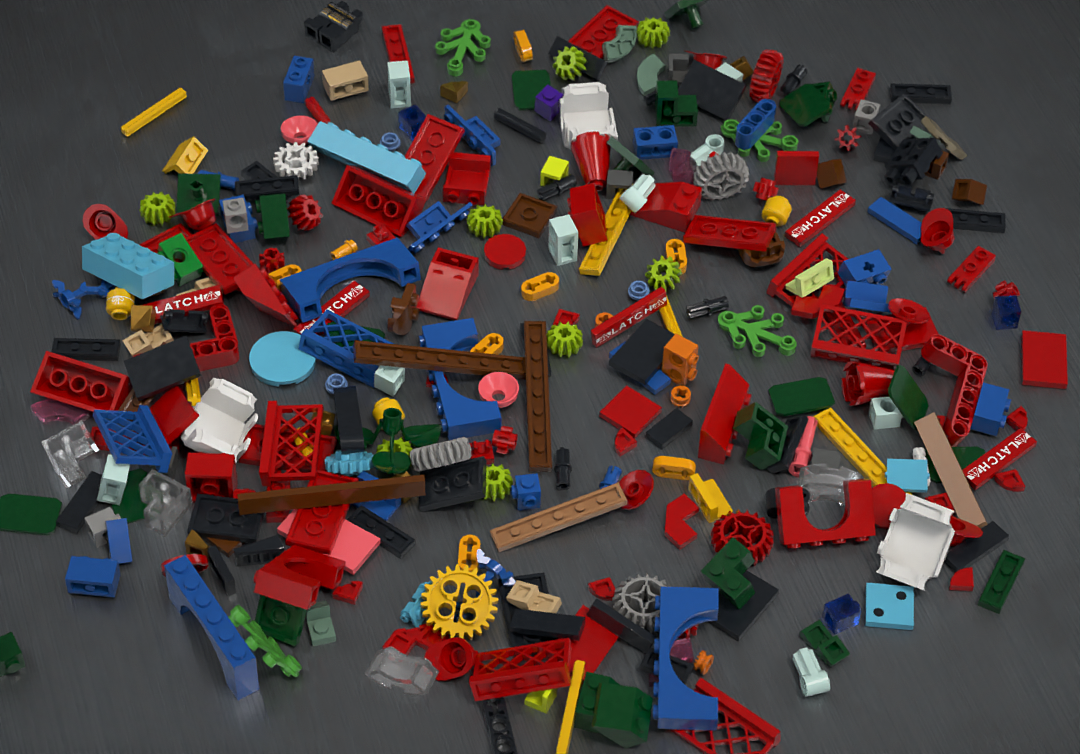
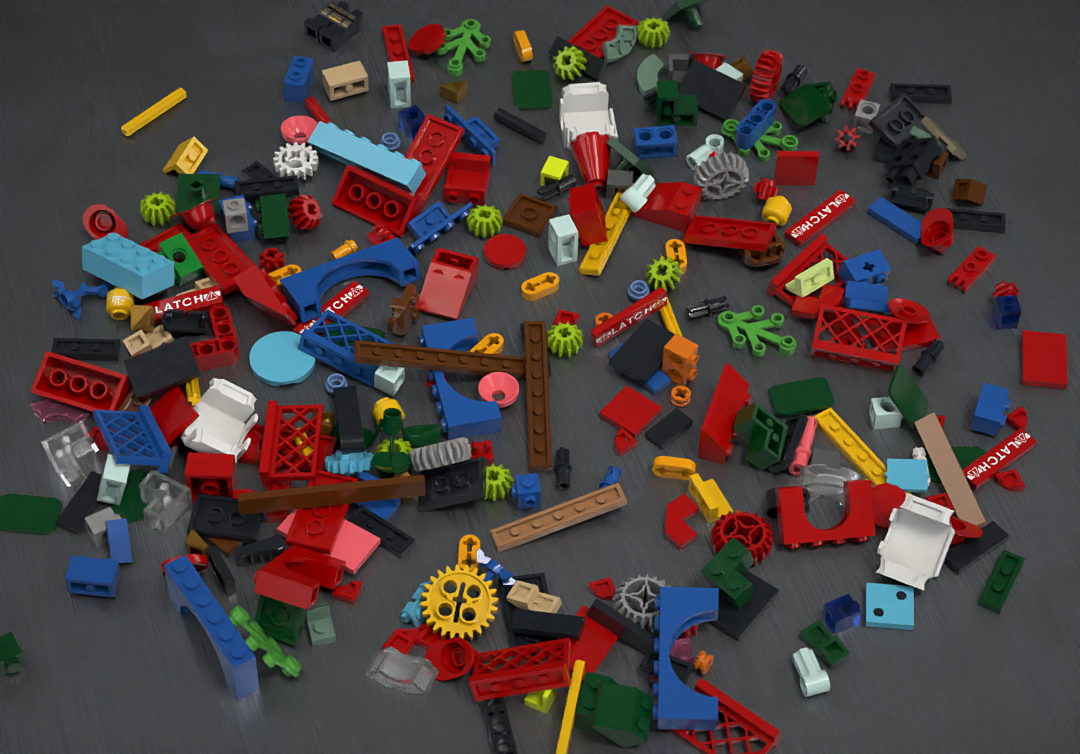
red gear [492,426,518,455] -> none
dark purple brick [534,84,564,122] -> none
red dish [618,469,654,510] -> none
clear pink tile [669,148,695,185] -> none
reddish brown panel [817,159,847,188] -> none
red cone [841,361,895,406] -> none
red beam [921,334,988,447] -> none
red tile [949,567,974,591] -> none
none -> red tile [408,24,447,56]

